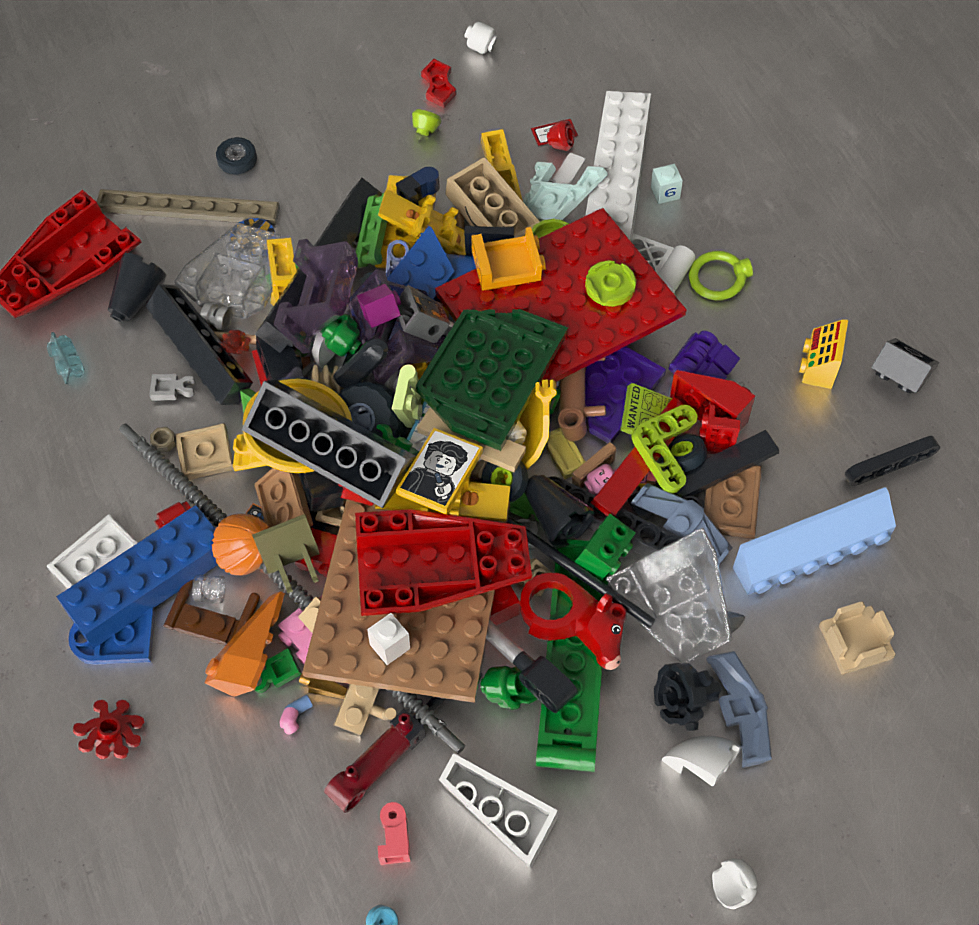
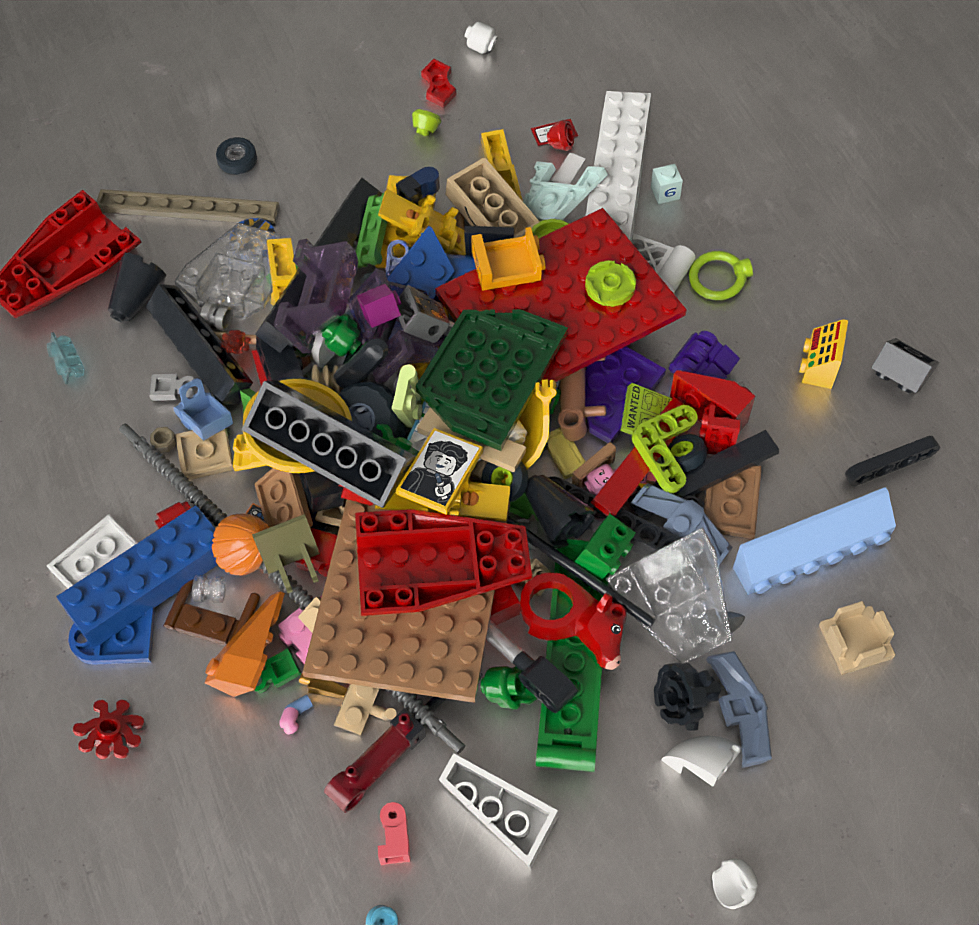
white brick [367,613,410,665] -> none
none -> medium blue piece [174,378,233,441]

